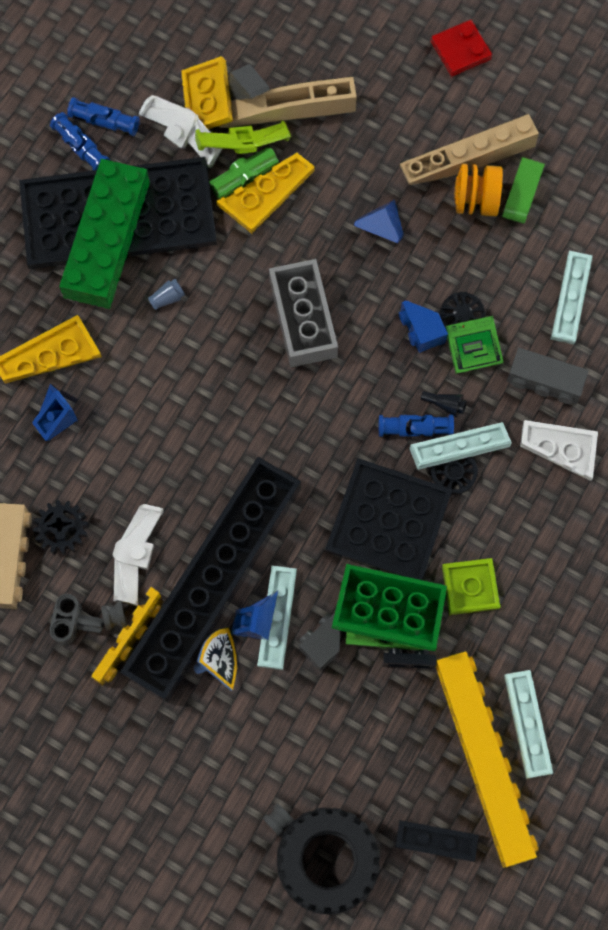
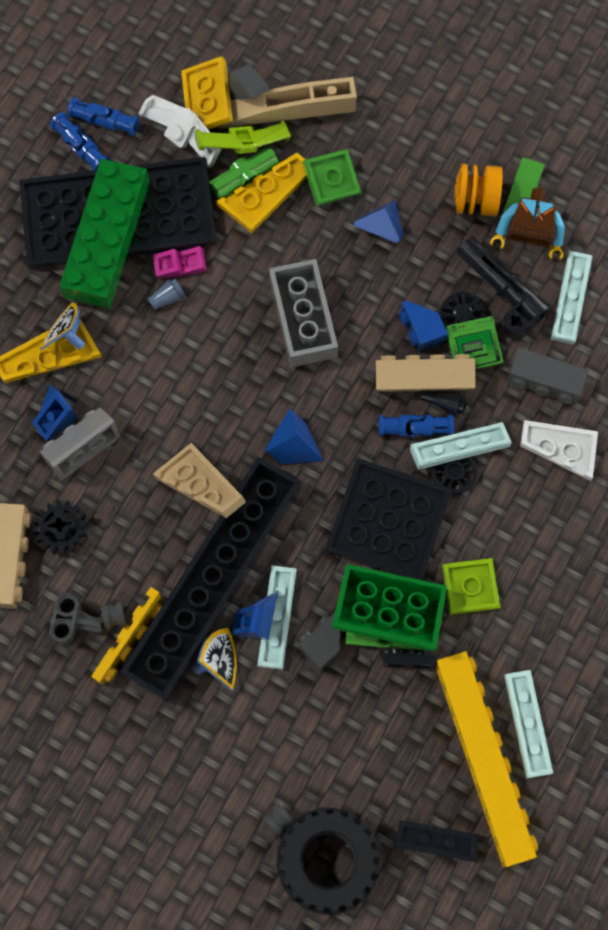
white plate [113,504,164,607] -> none
tan slope [400,114,539,185] -> none
red plate [430,19,492,77] -> none
none -> shield [40,302,85,350]
none -> light grey slope [40,407,121,481]
none -> dark pink slope [153,246,207,278]
none -> tan wing [153,443,246,518]
none -> blue slope [265,409,324,464]
none -> bright green tile [302,149,361,207]
none -> tan brick [376,354,475,392]
none -> black piece [457,236,551,340]
none -> torso [490,188,565,260]

